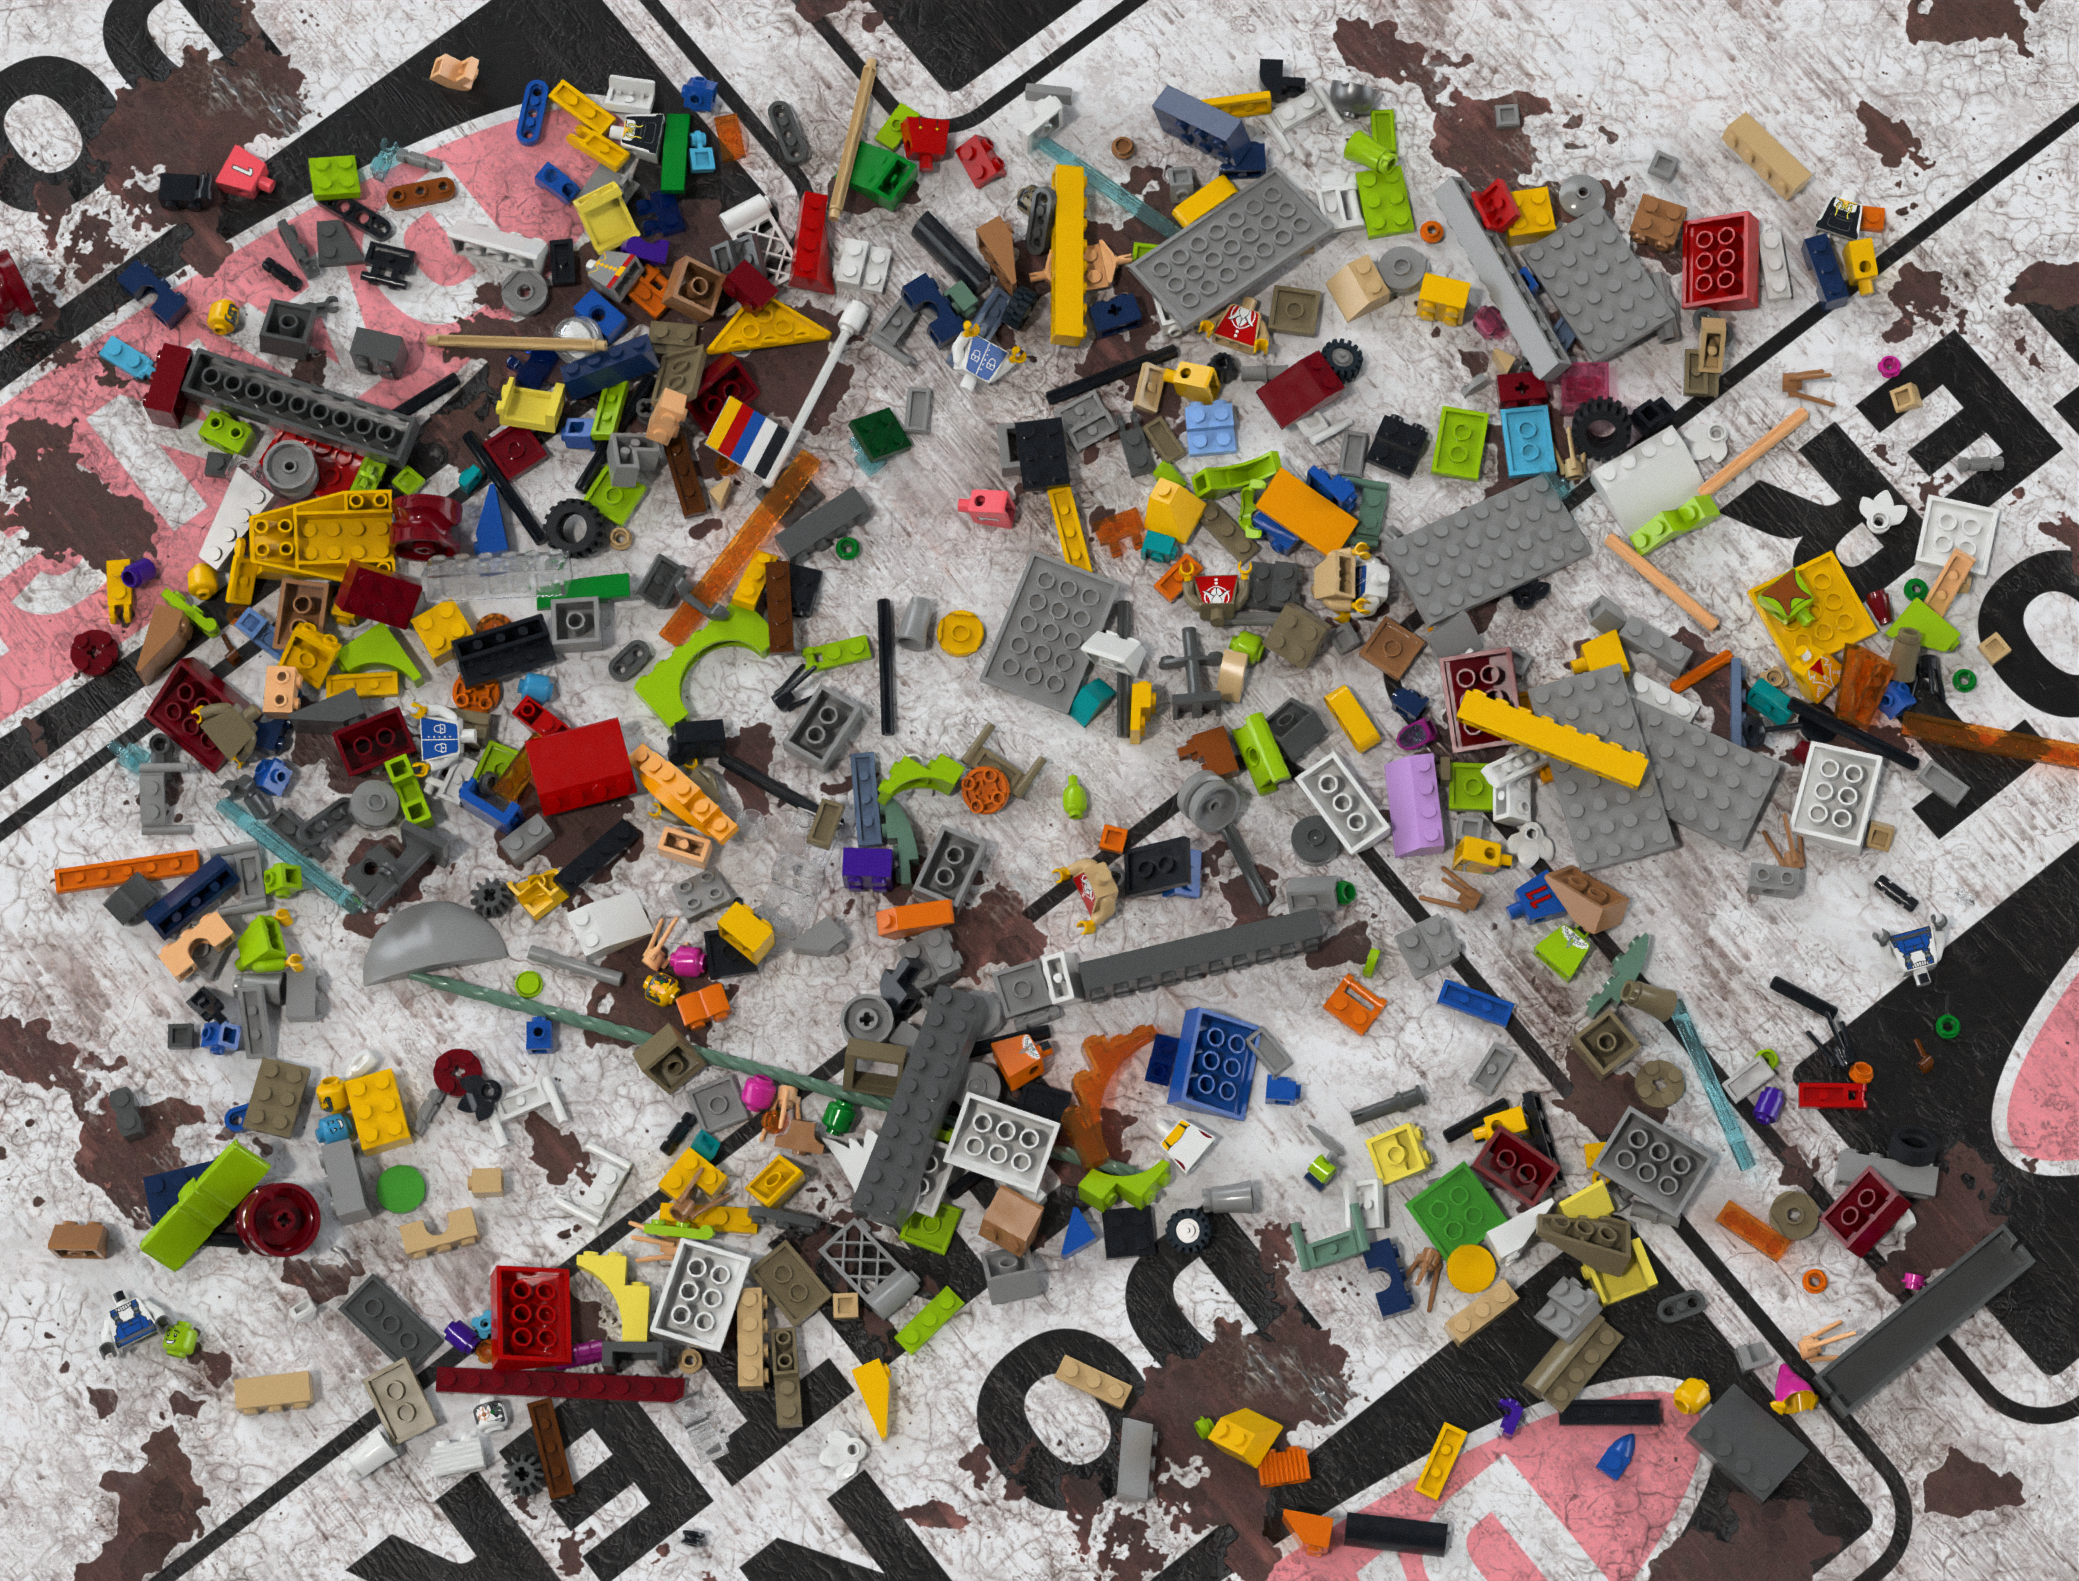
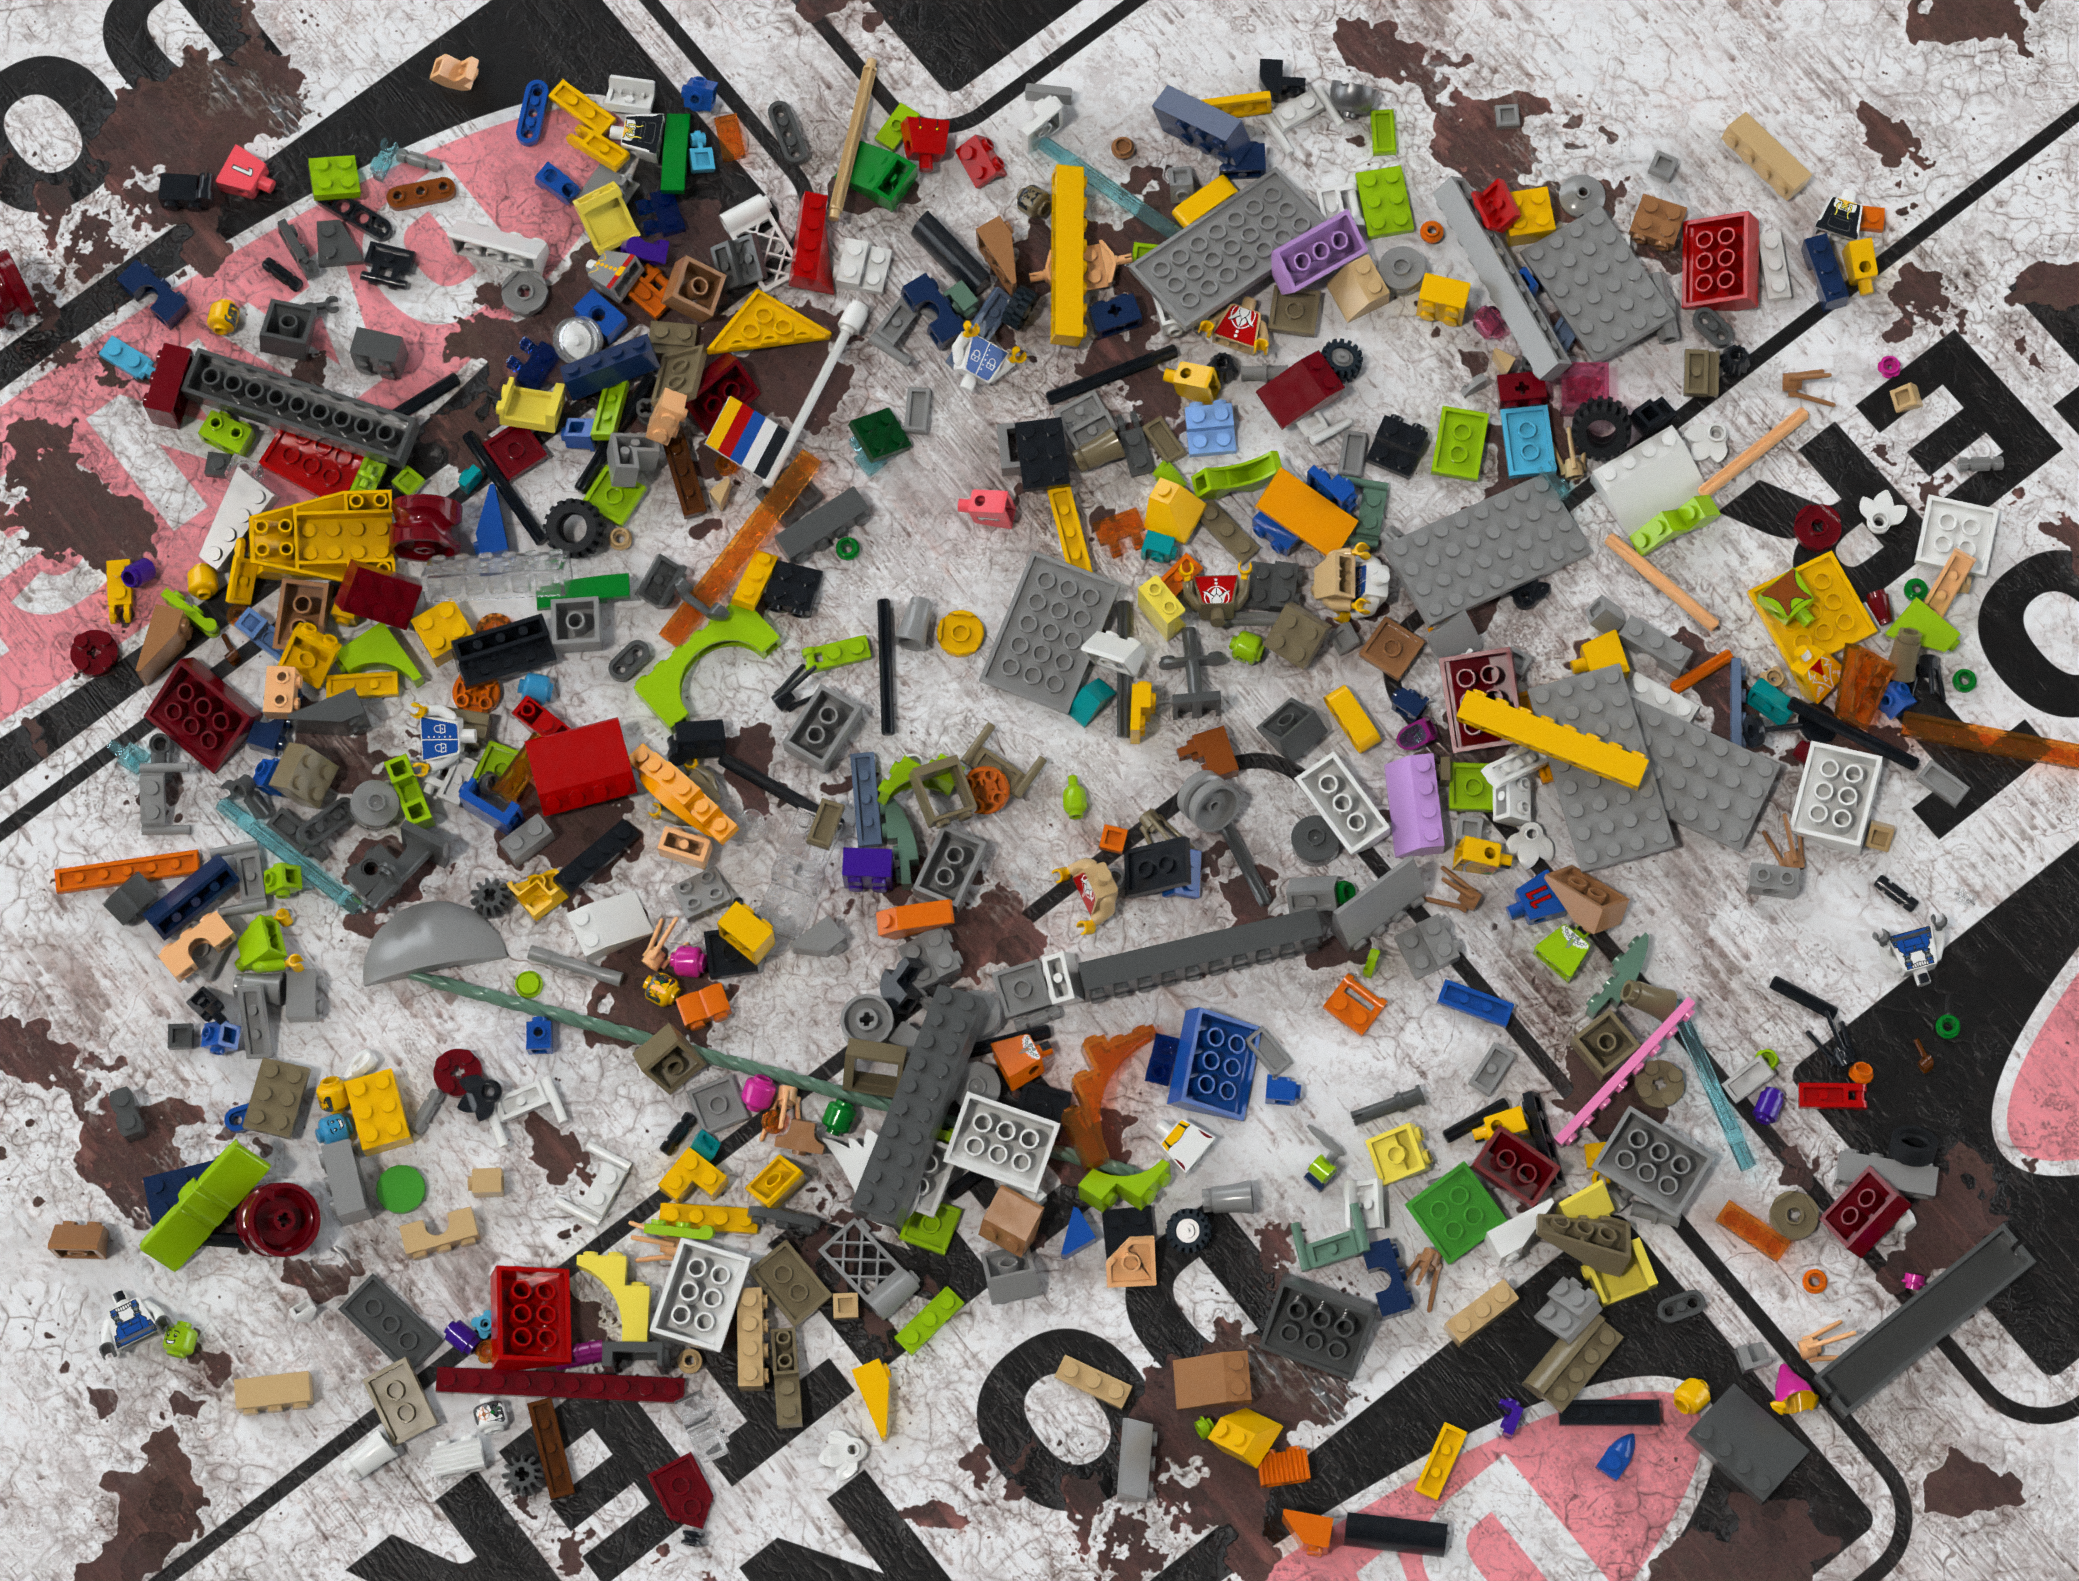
dark tan torso [191,702,262,769] -> none
light grey wheel [263,440,319,500] -> none
dark red slope [331,706,417,777] -> none
tan piece [427,334,608,352] -> none
black plate [549,238,576,287] -> none
medium nougat plant [669,1167,730,1223] -> none
dark red brick [721,259,779,318] -> none
reddish brown plate [765,561,795,656] -> none
dark grey plate [1025,186,1057,255] -> none
tan plate [1132,362,1165,415] -> none
tan slope [1216,649,1249,704] -> none
lime piece [1231,712,1291,797] -> none
lime helmet [1238,479,1267,538] -> none
lime plant [1344,130,1398,175] -> none
yellow tile [1446,1244,1496,1294] -> none
tan slope [1698,317,1727,373] -> none
tan plate [1977,632,2012,666] -> none
none -> dark tan brick [269,742,339,809]
none -> dark red tile [647,1452,714,1530]
none -> dark tan window [908,755,978,829]
none -> dark tan plant [1071,427,1126,473]
none -> light nougat plate [1106,1235,1157,1288]
none -> light yellow panel [1138,575,1186,642]
none -> dark tan plant [1139,809,1195,849]
none -> medium nougat slope [1173,1350,1252,1410]
none -> dark grey slope [1258,1272,1379,1381]
none -> lavender slope [1271,209,1368,295]
none -> light grey slope [1331,855,1426,953]
none -> bright pink plate [1554,997,1695,1148]
none -> black piece [1719,345,1751,376]
none -> dark red plate [1793,504,1841,553]

